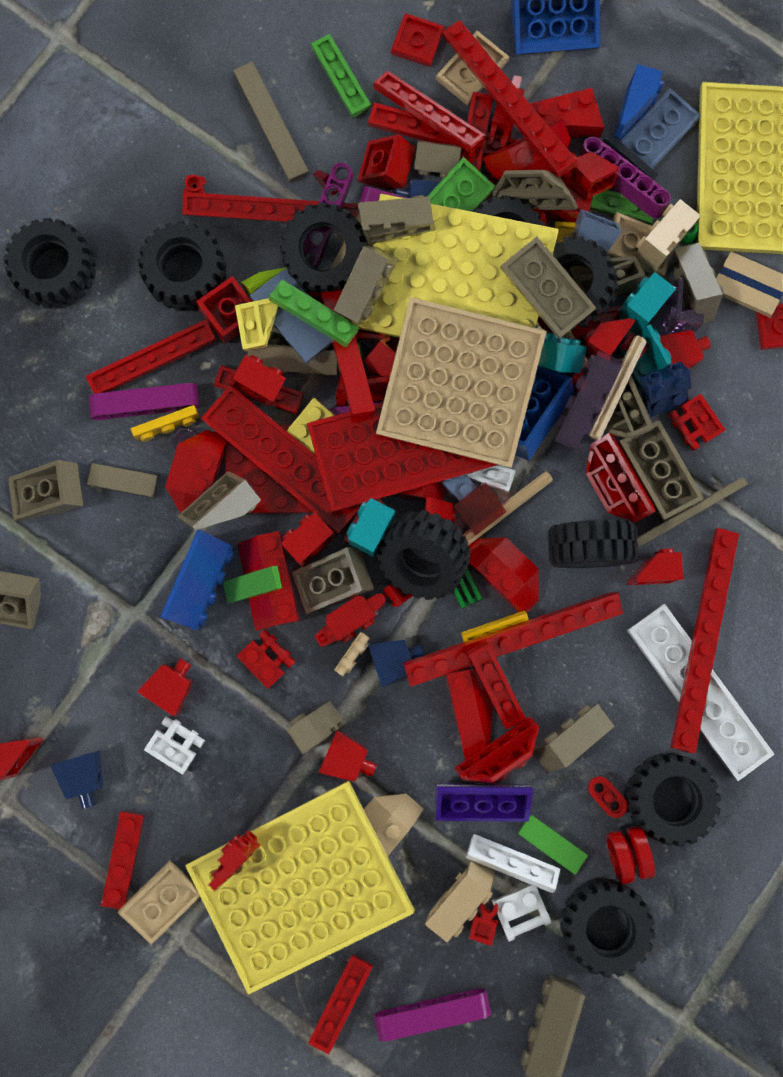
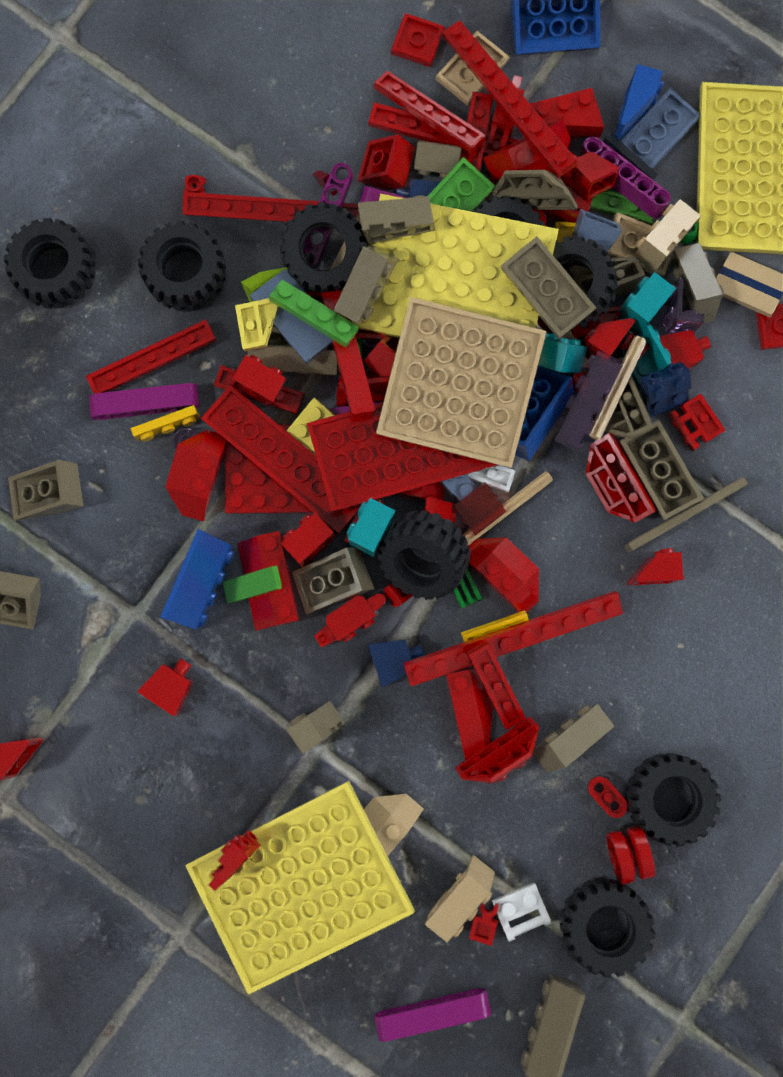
dark blue torso [50,750,103,809] -> none
dark tan tile [87,463,159,498] -> none
red plate [101,811,145,909] -> none
tan tile [118,860,200,945] -> none
white plate [144,716,205,775] -> none
dark tan slope [177,471,261,530] -> none
red brick [196,276,252,344] -> none
dark tan tile [233,62,309,183] -> none
red plate [237,629,296,689] -> none
red plate [308,954,373,1055] -> none
bright green plate [311,34,371,118] -> none
red torso [319,730,377,781] -> none
tan plate [334,632,370,676] -> none
dark purple slope [435,783,533,822] -> none
white plate [466,834,560,893] -> none
bright green tile [517,814,588,875] -> none
black tyre [548,519,638,568] -> none
white plate [627,604,775,781] -> none
red plate [670,528,739,754] -> none

